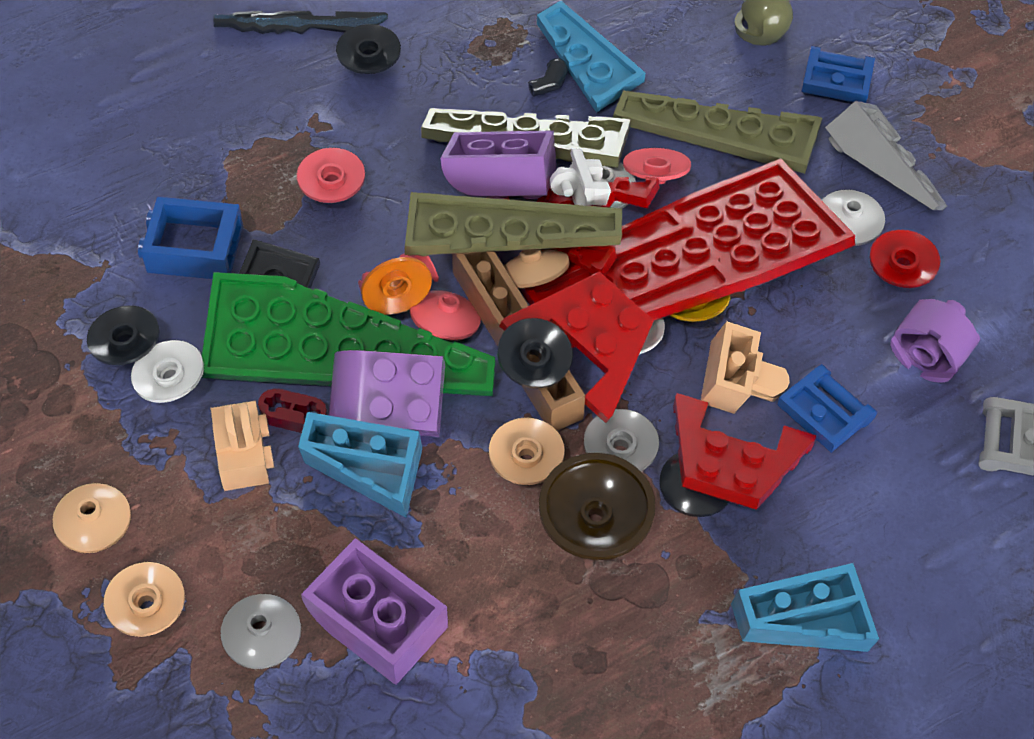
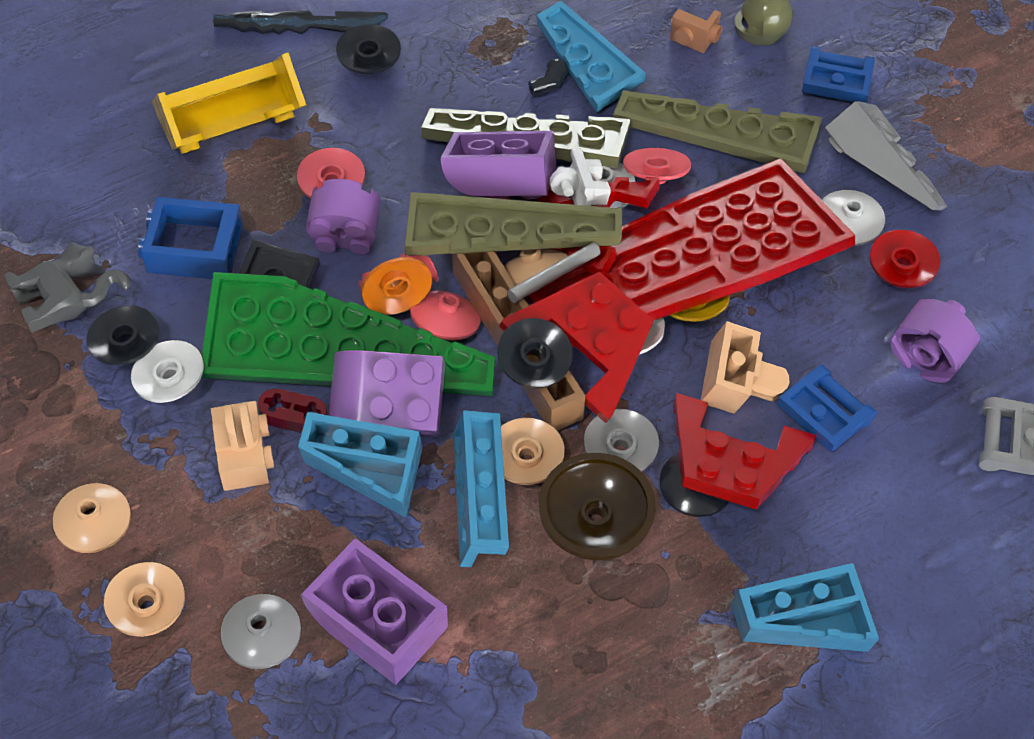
none -> dark grey animal [4,242,131,332]
none -> yellow windscreen [152,53,306,154]
none -> medium lavender brick [306,179,381,255]
none -> dark azure fence [453,410,509,567]
none -> light grey bar [507,242,600,303]
none -> nougat bracket [670,9,723,54]

